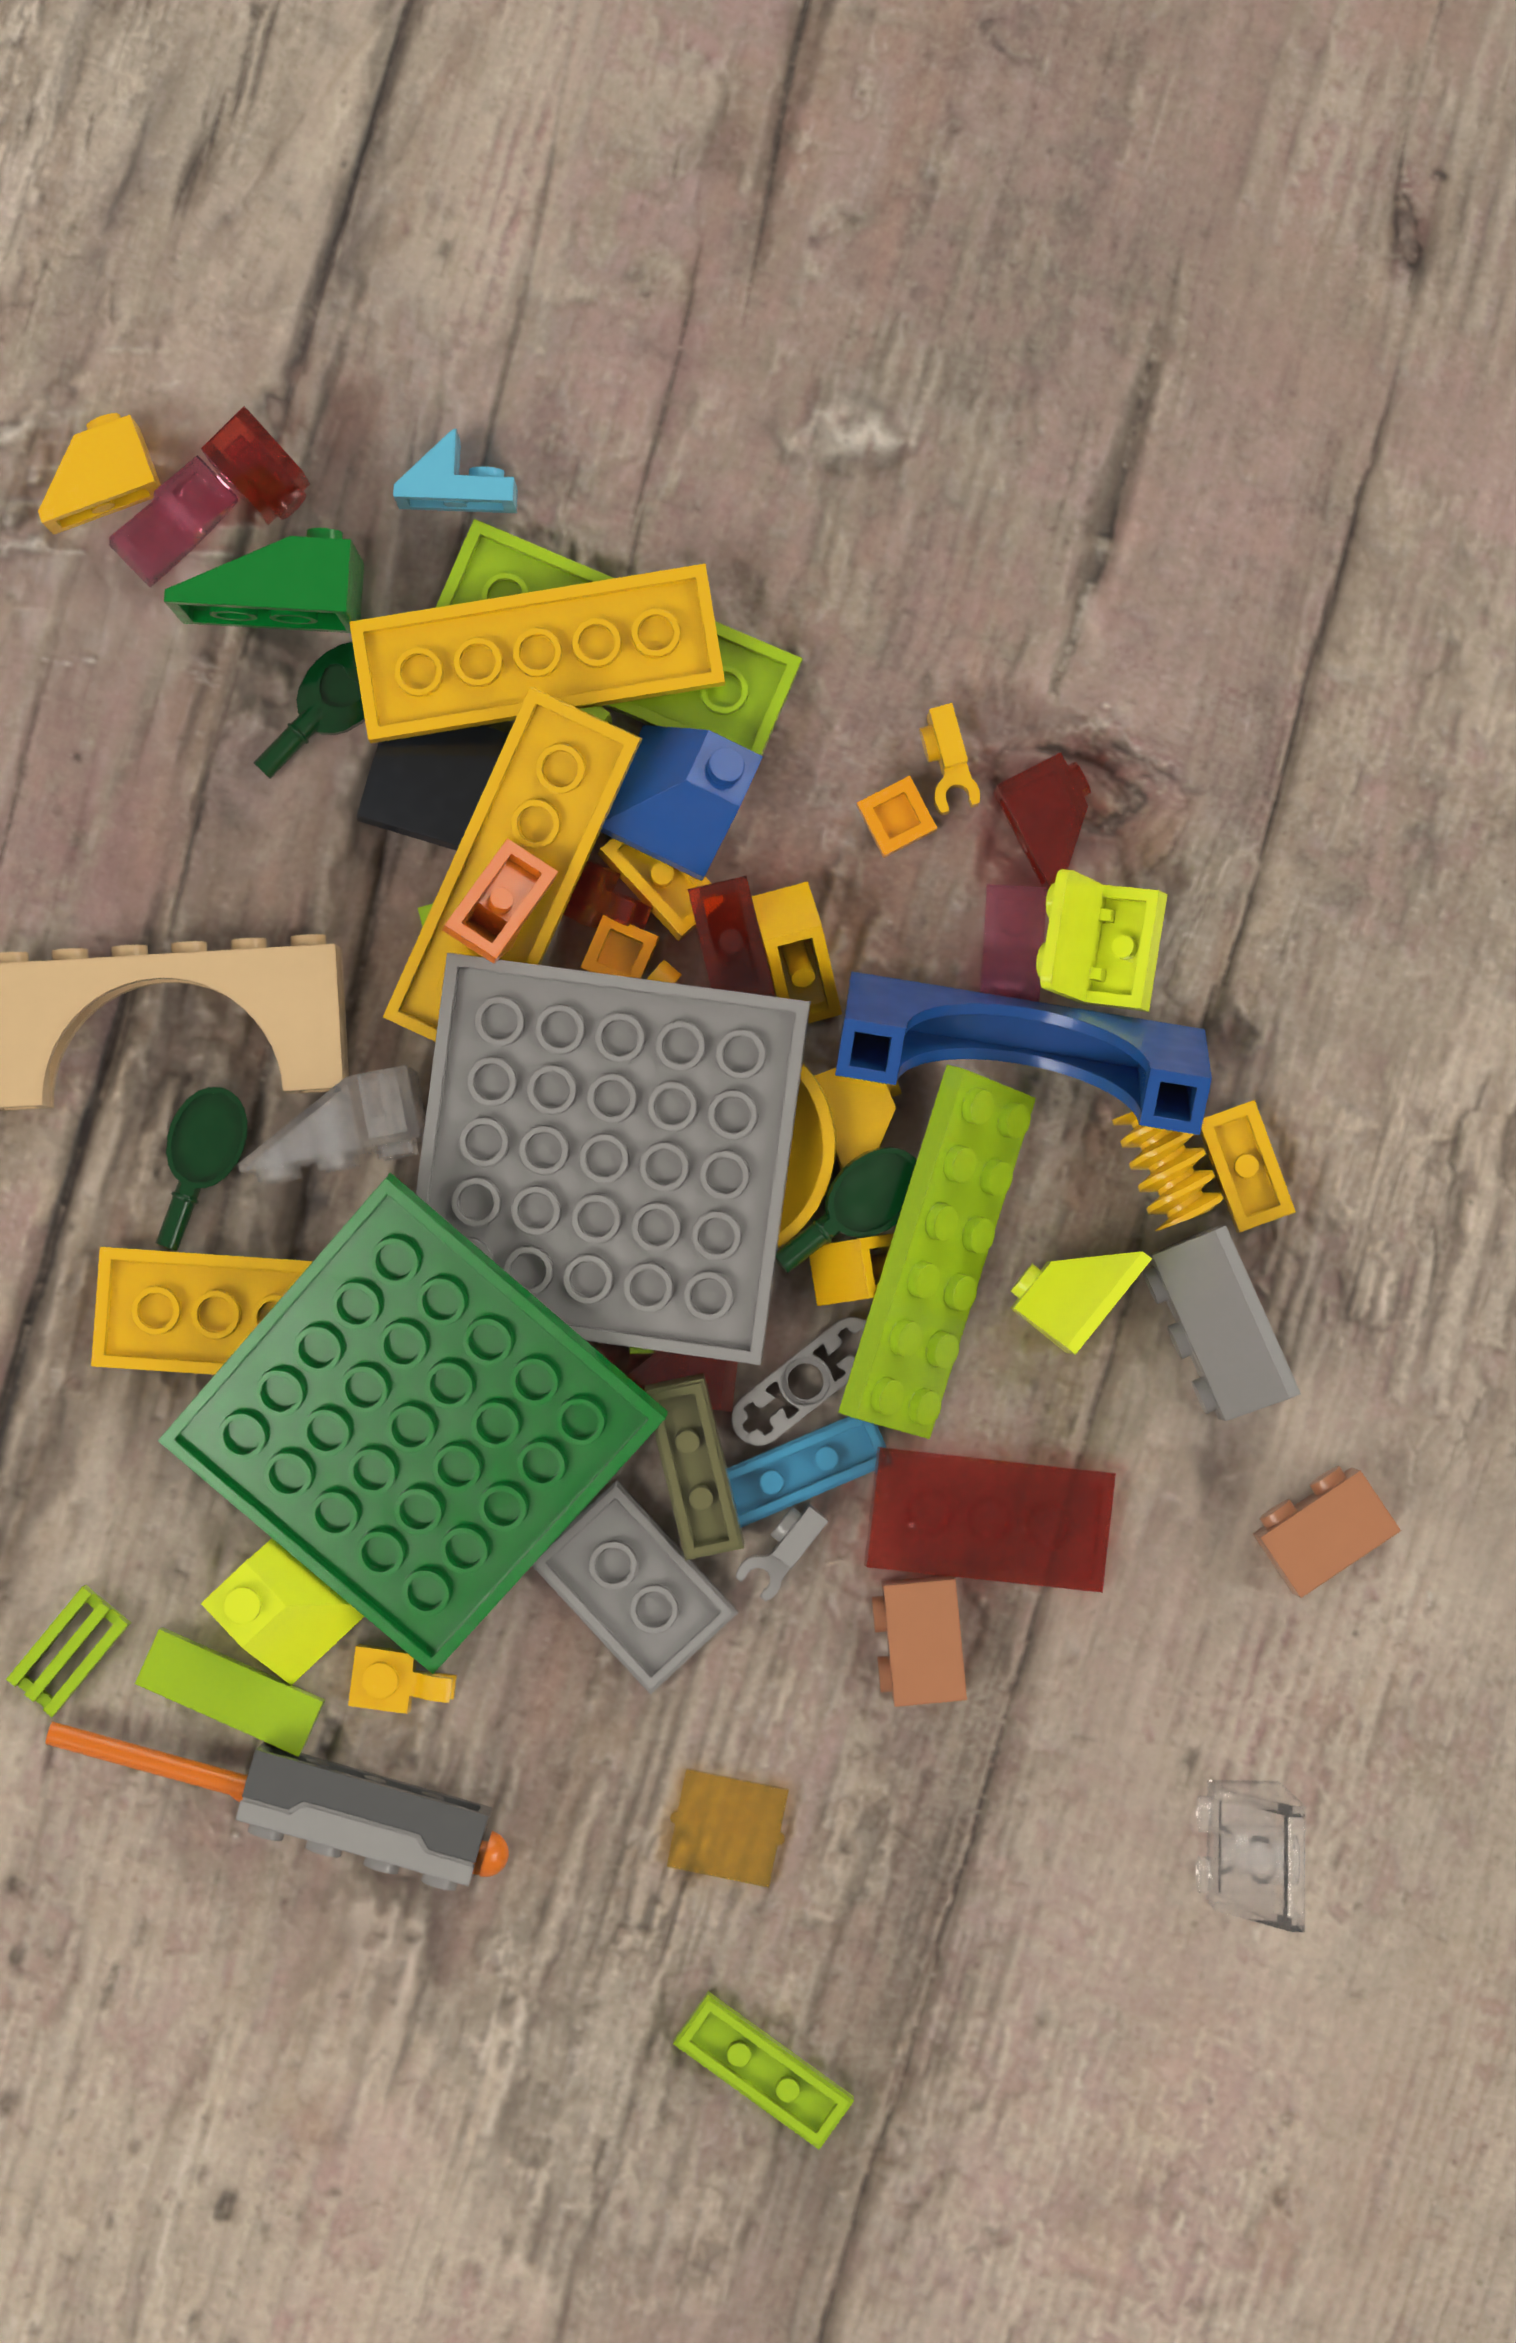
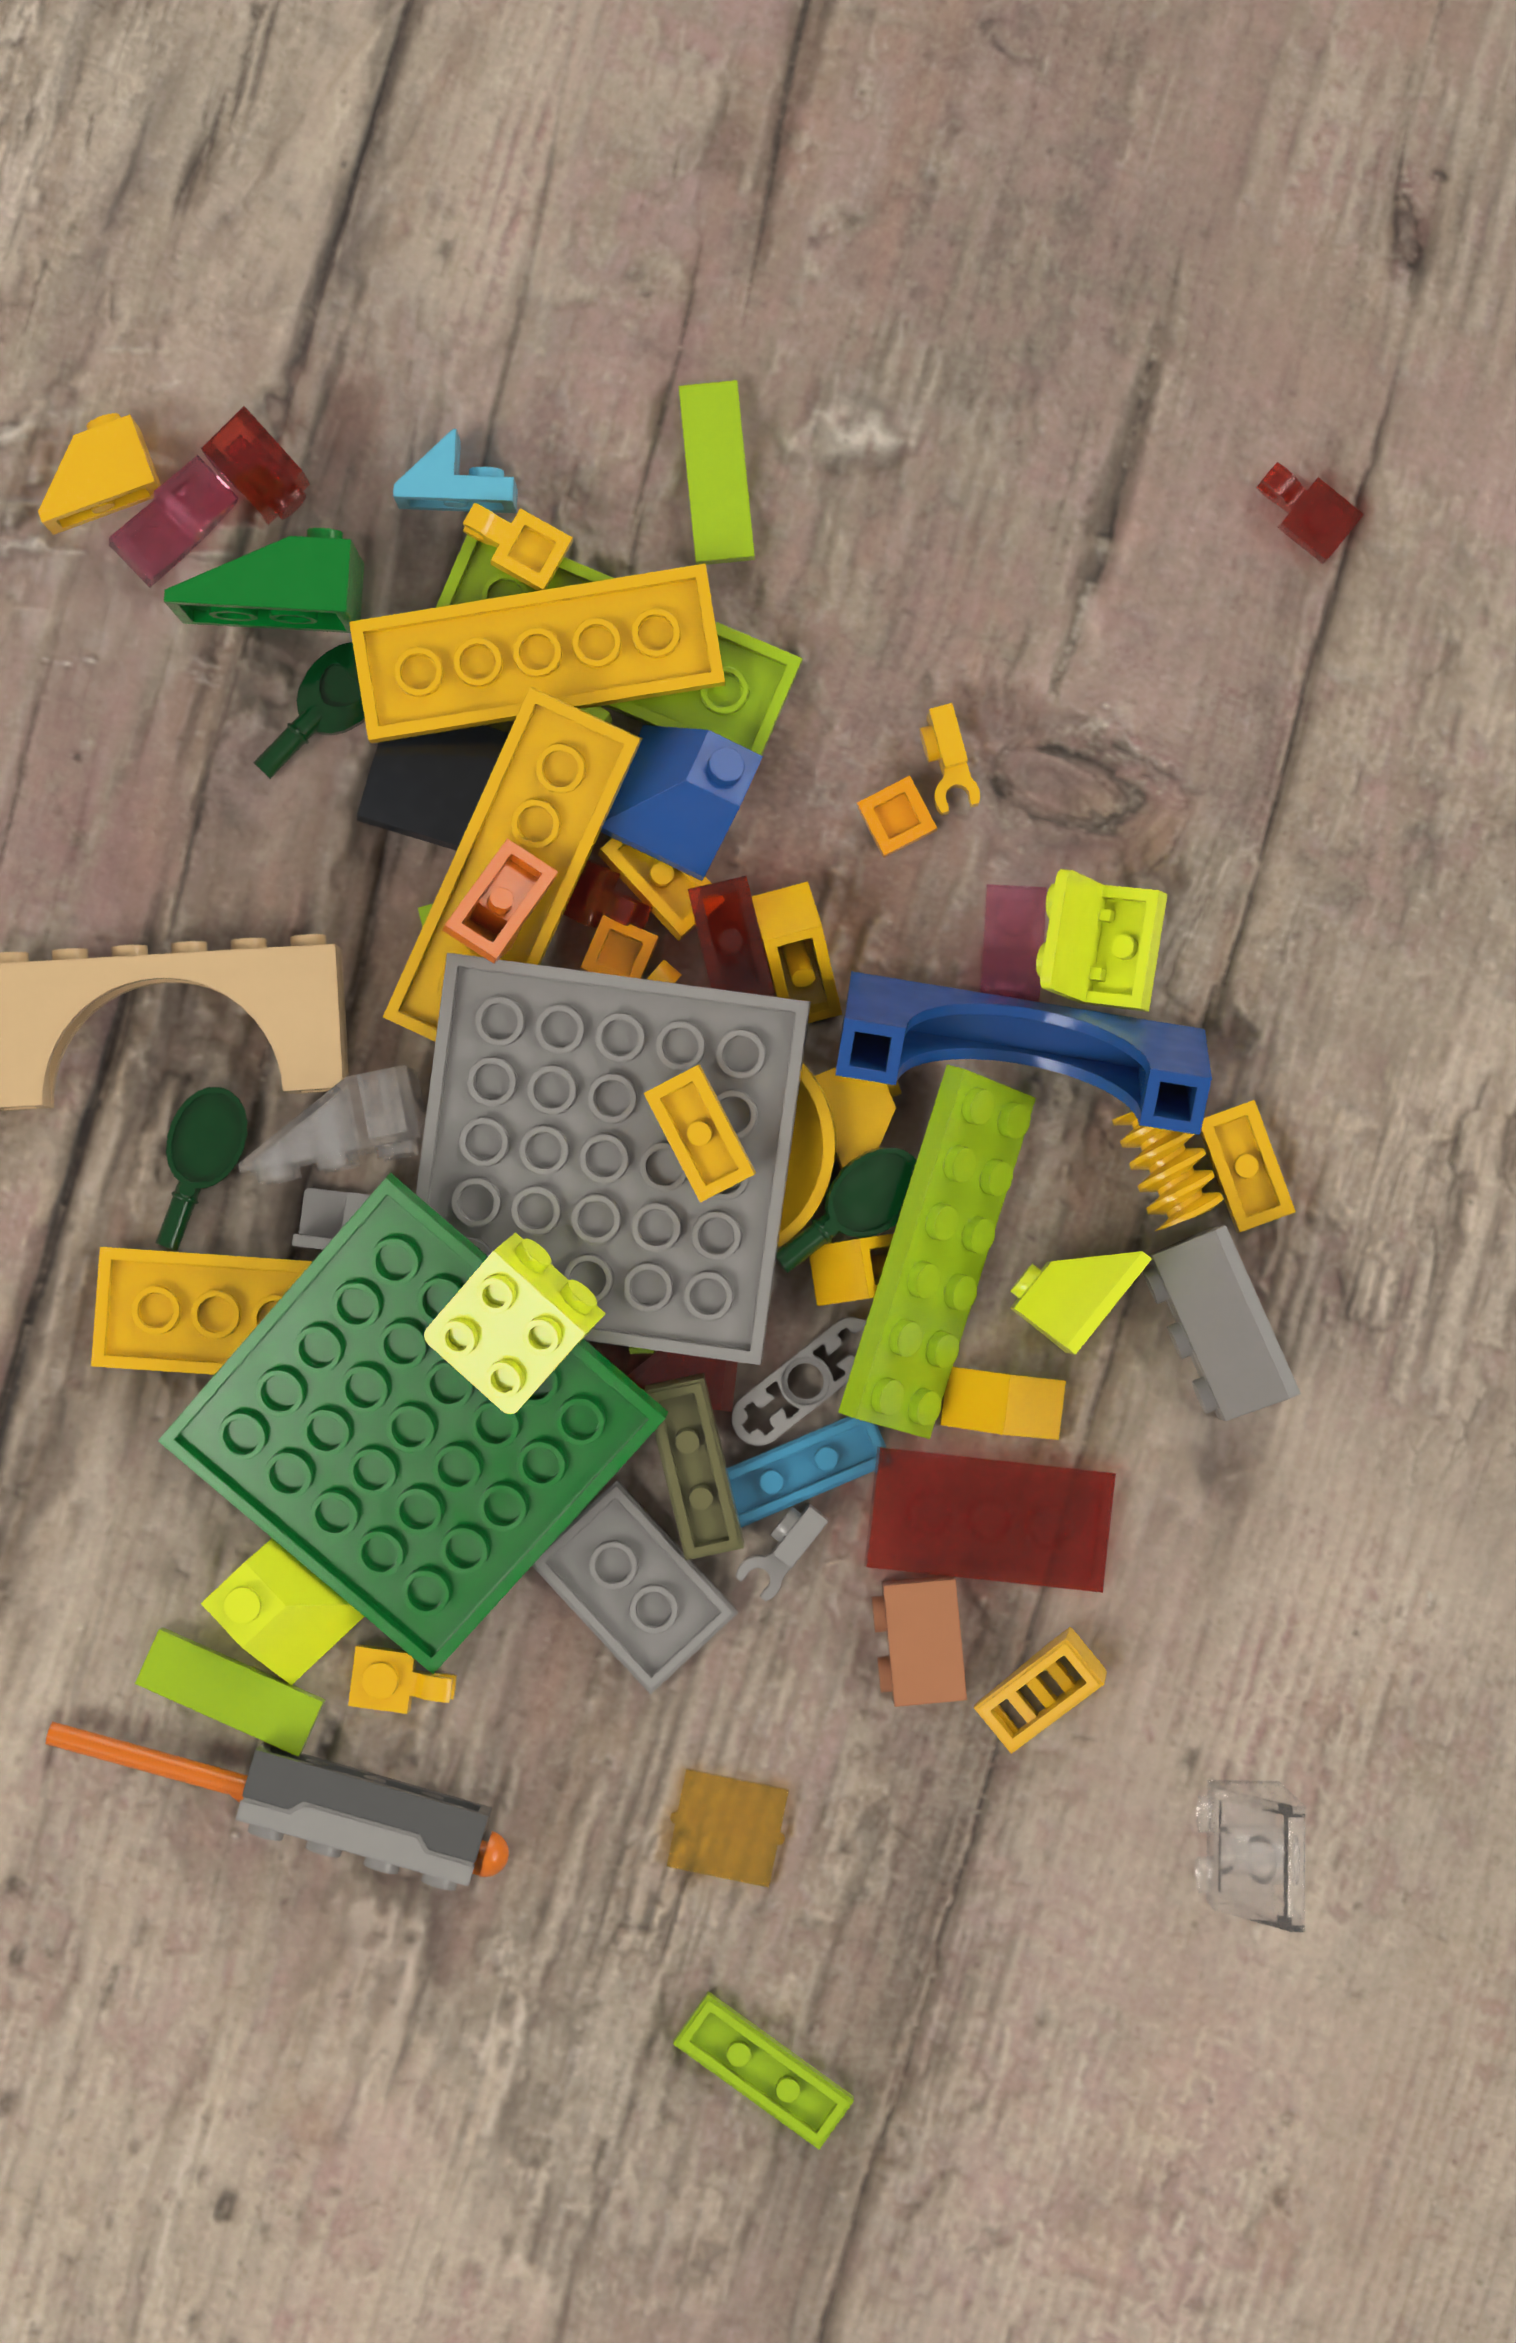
lime tile [6,1585,132,1717] -> none
clear red slope [993,752,1091,896] -> none
nougat brick [1253,1466,1401,1598] -> none
none -> light grey panel [292,1188,370,1250]
none -> neon yellow bracket [424,1232,606,1414]
none -> yellow plate [463,503,573,591]
none -> yellow plate [643,1064,756,1203]
none -> lime tile [678,380,755,565]
none -> yellow slope [940,1367,1066,1440]
none -> yellow slope [973,1627,1107,1754]
none -> clear red plate [1256,462,1364,564]

